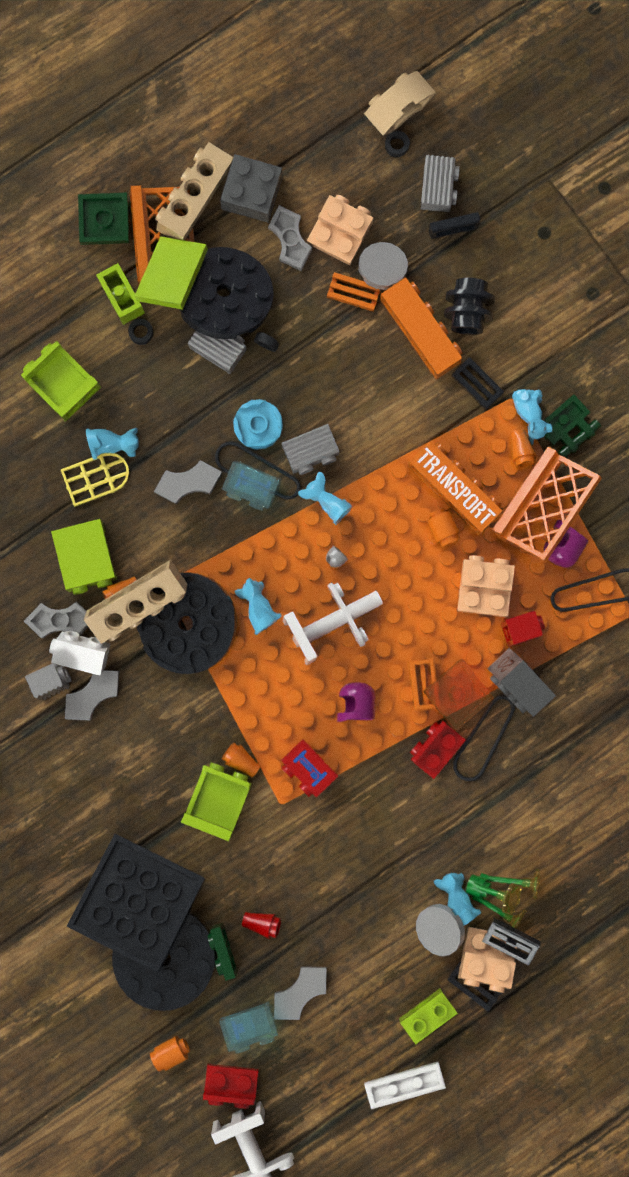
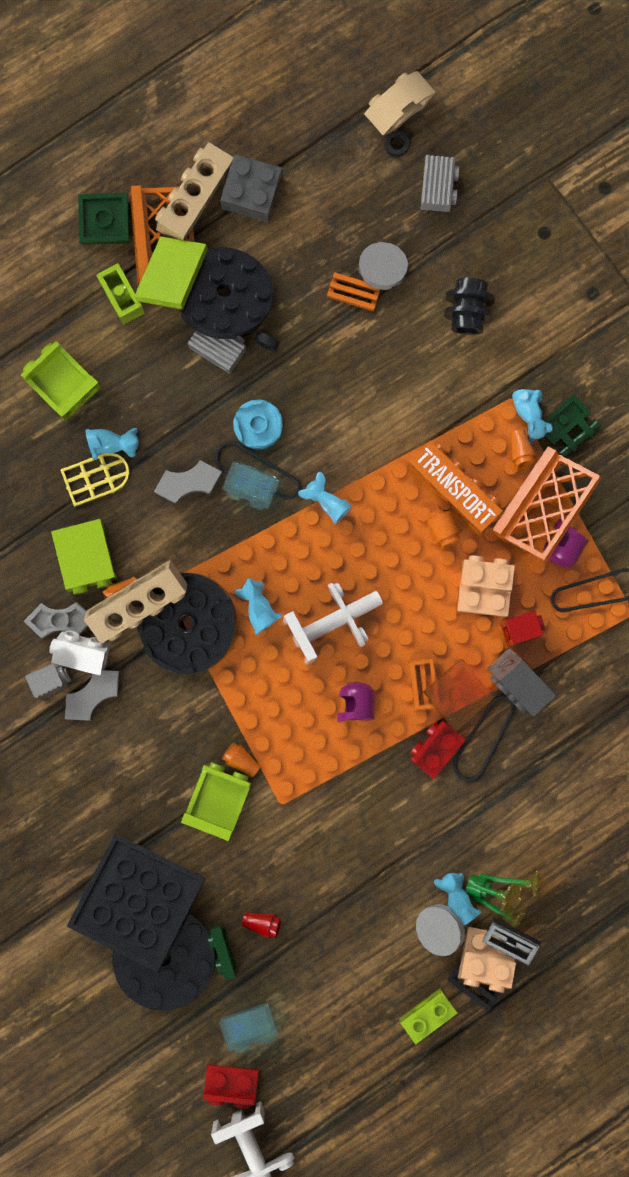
black piece [128,319,153,345] -> none
orange brick [150,1036,190,1072] -> none
light grey tile [268,205,312,272] -> none
light grey tile [274,967,326,1020] -> none
red brick [281,739,338,797] -> none
light grey brick [282,424,339,475] -> none
light nougat plate [307,195,373,265] -> none
light grey hinge [326,546,348,568] -> none
white tile [364,1062,446,1109] -> none
orange brick [380,277,463,380] -> none
black tile [429,212,480,239] -> none
black tile [451,357,504,410] -> none

